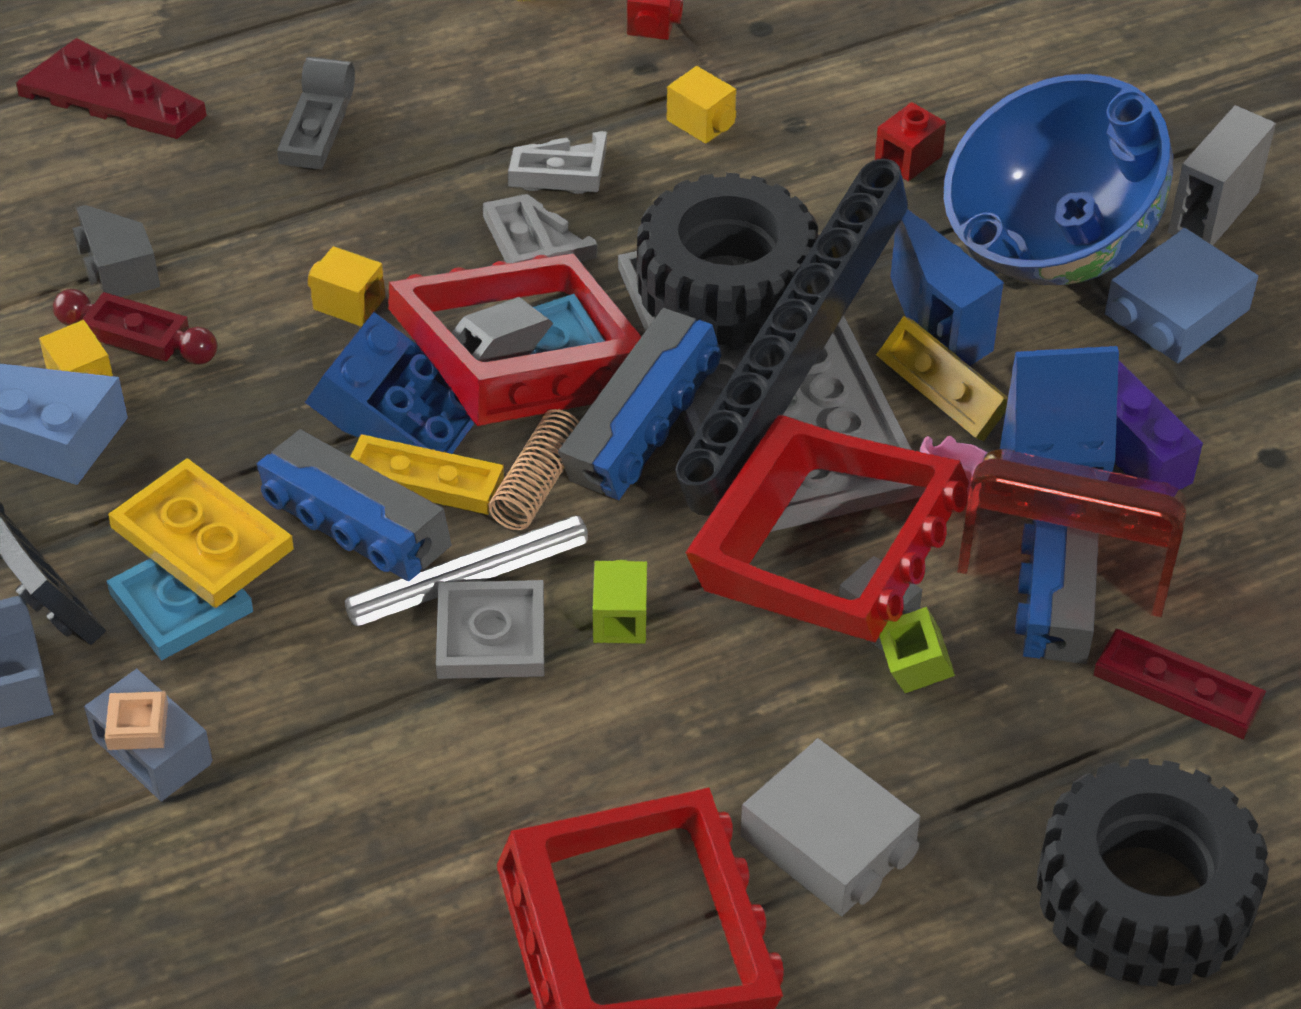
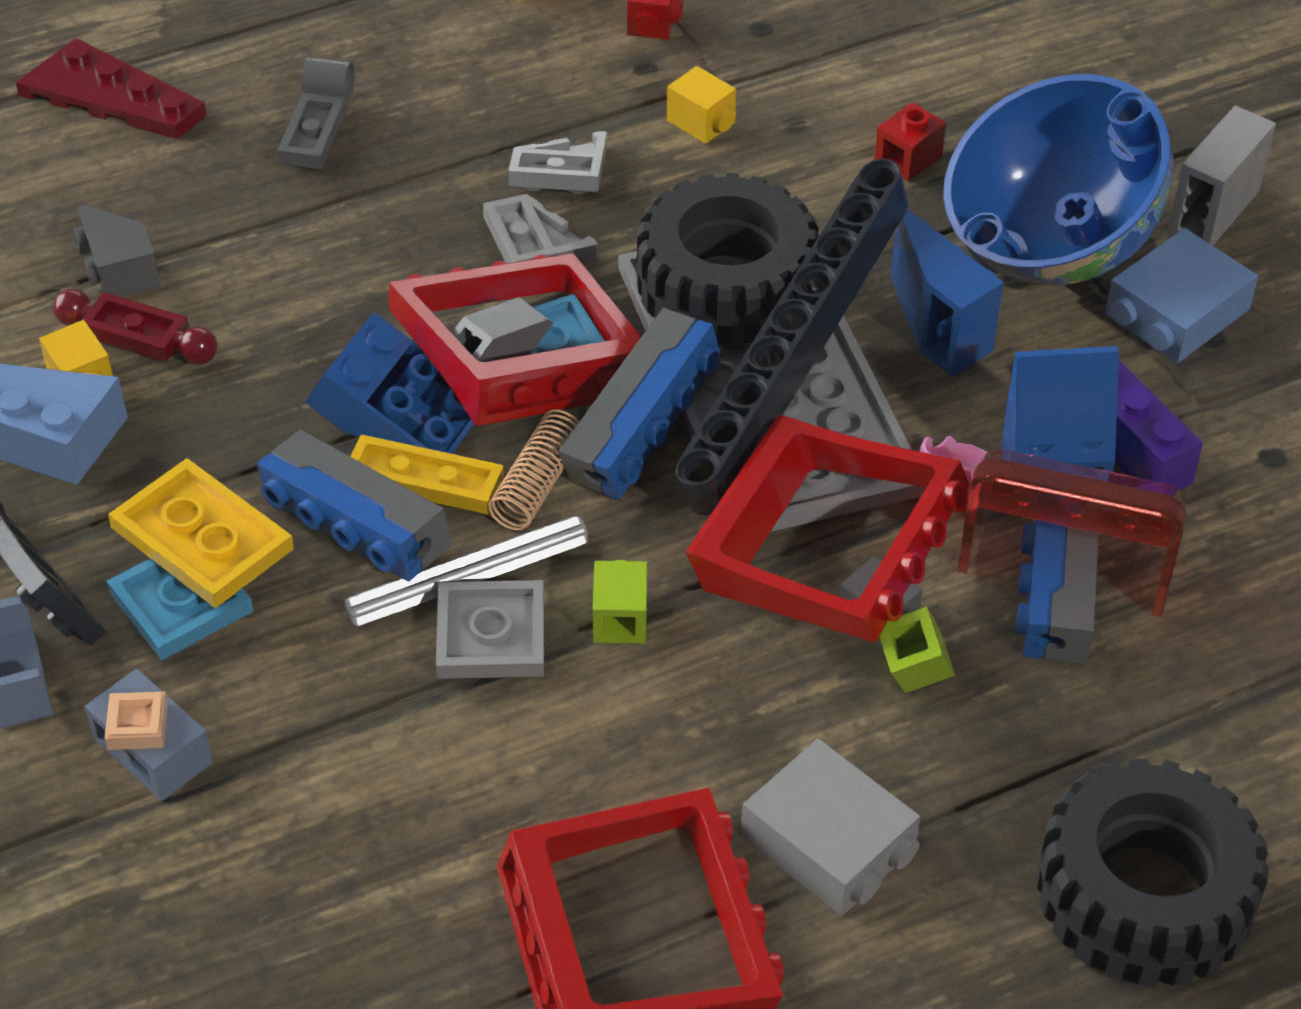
yellow brick [308,246,386,327] -> none
yellow plate [876,316,1008,441] -> none
dark red tile [1093,628,1266,740] -> none

